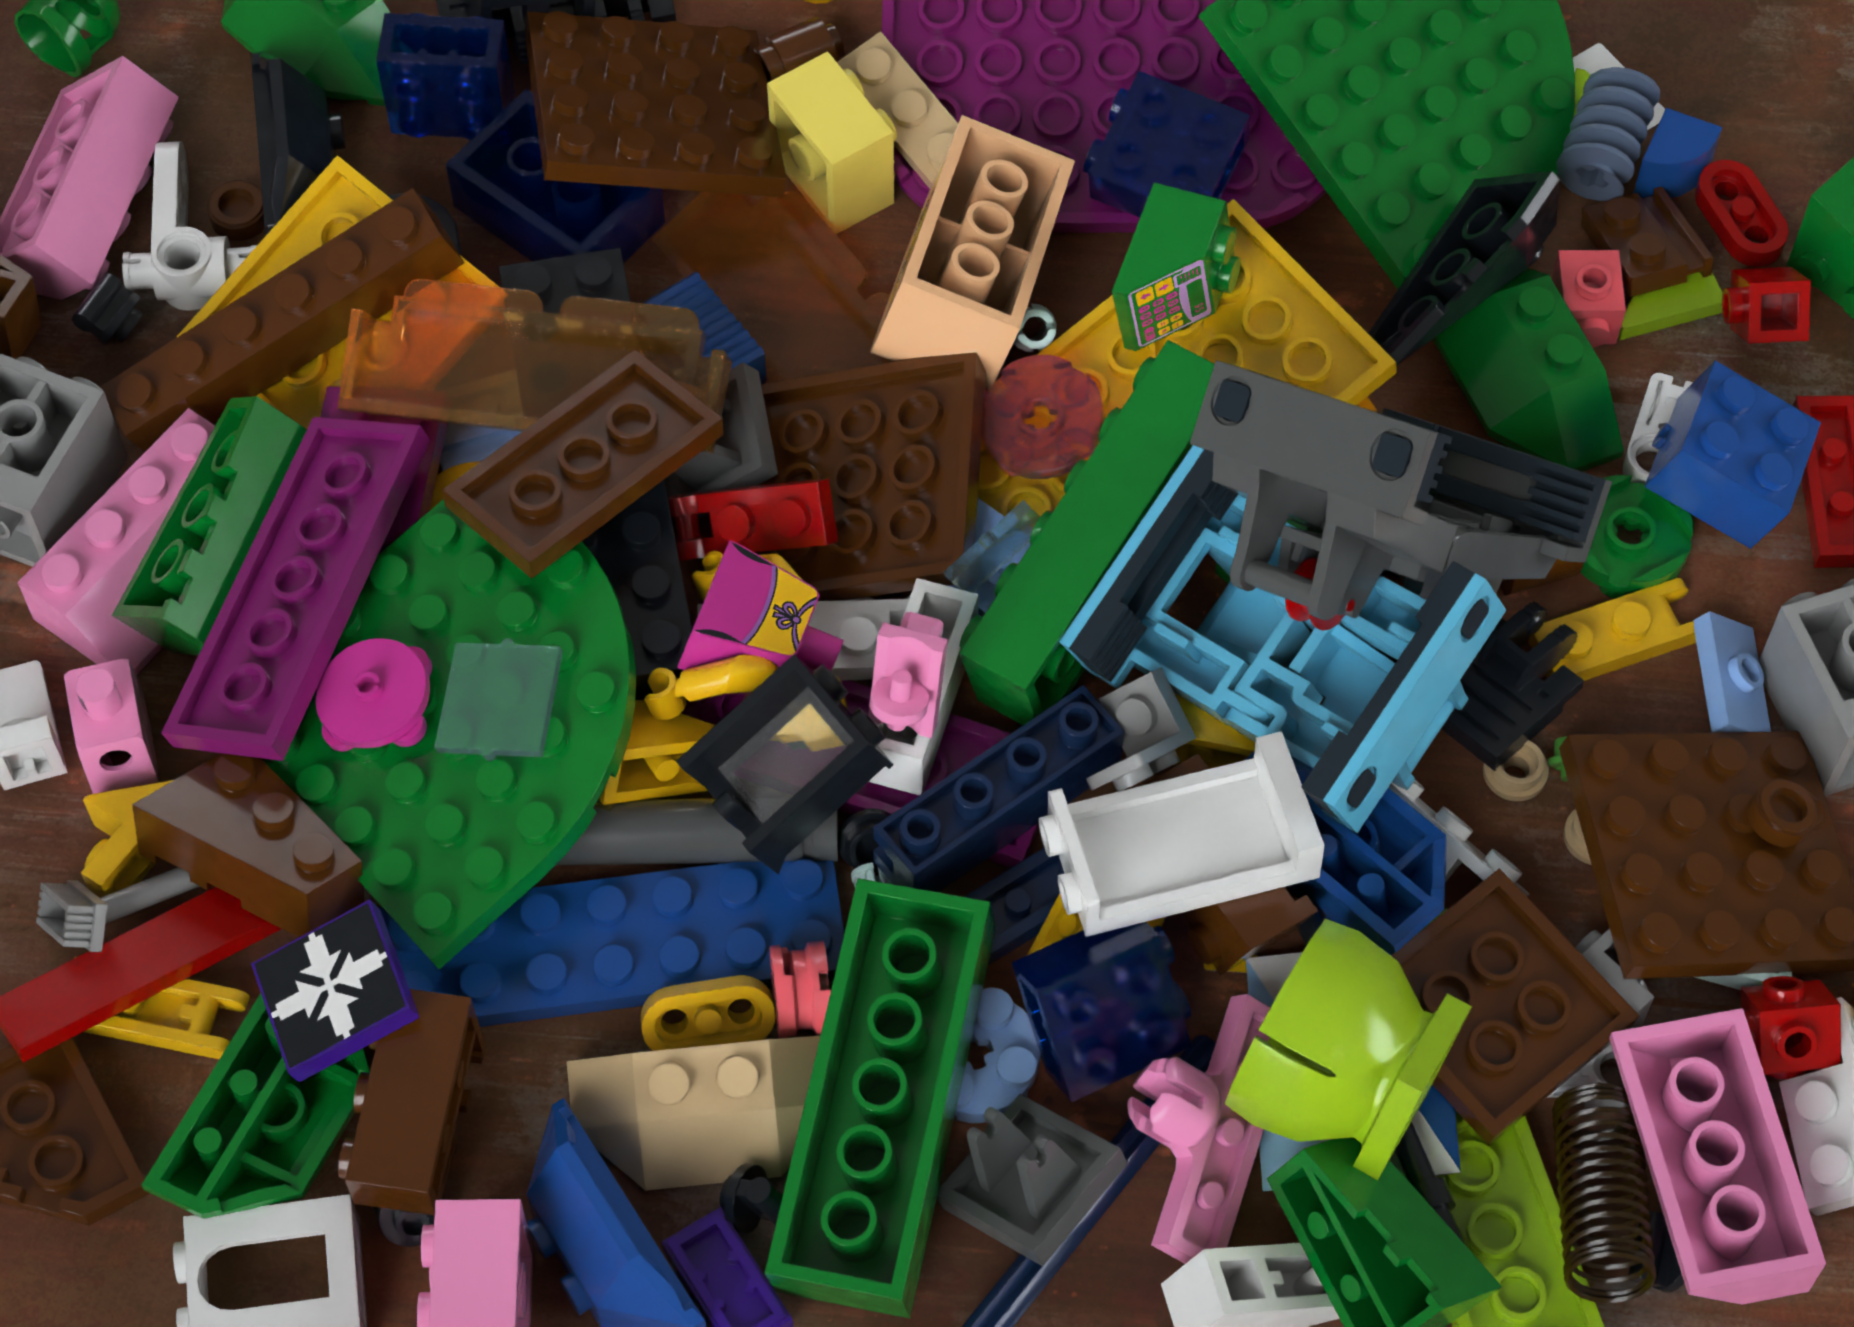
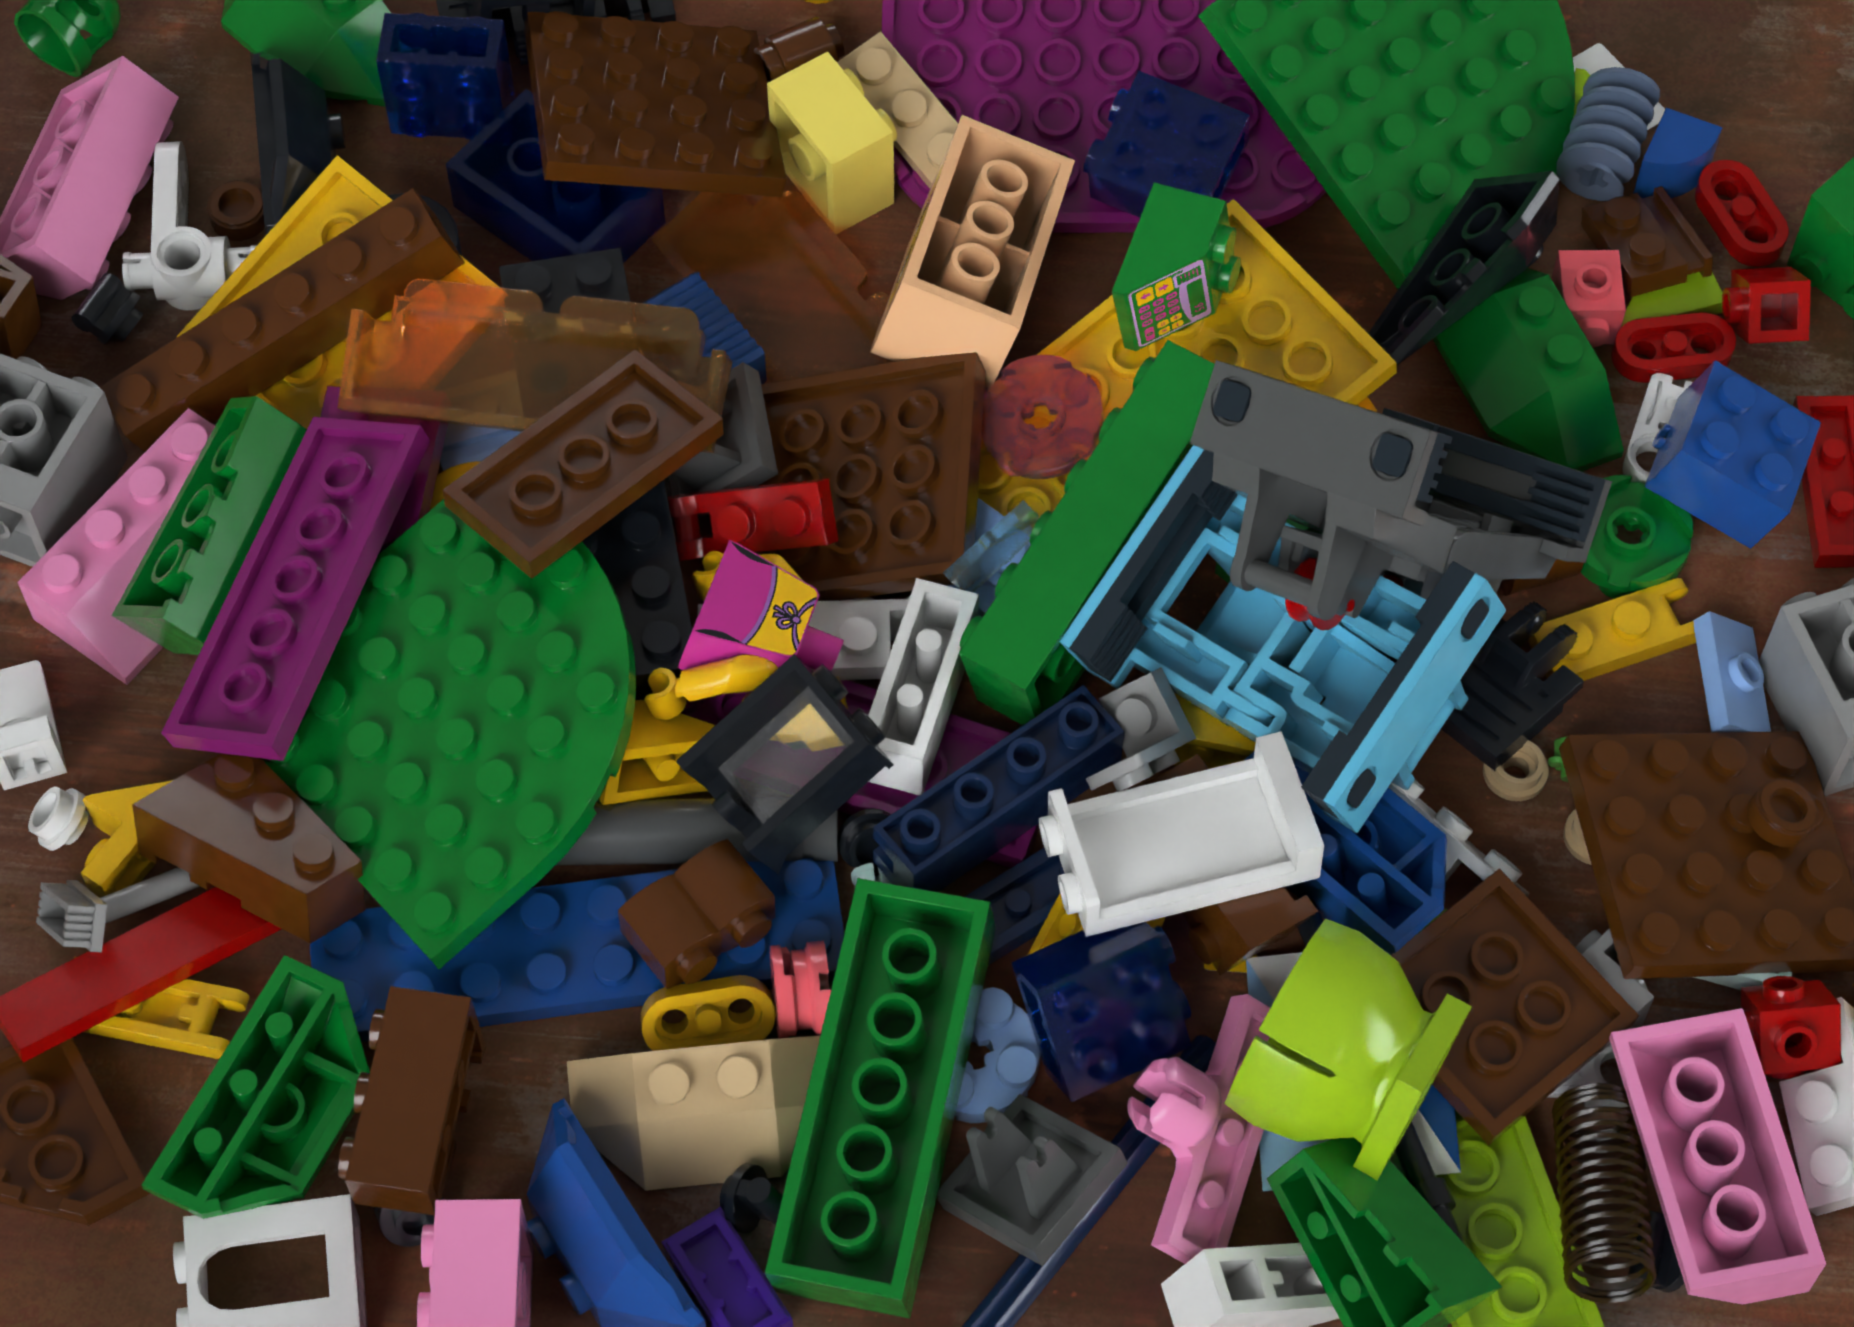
bright pink torso [64,659,161,794] -> none
tile [251,900,420,1082] -> none
dark pink piece [315,638,432,752] -> none
clear light blue piece [434,638,563,761] -> none
bright pink hips [868,612,948,738] -> none
light aqua pin [1014,303,1057,352] -> none
none -> white plate [28,787,89,851]
none -> reddish brown brick [618,839,776,989]
none -> red plate [1611,312,1736,383]

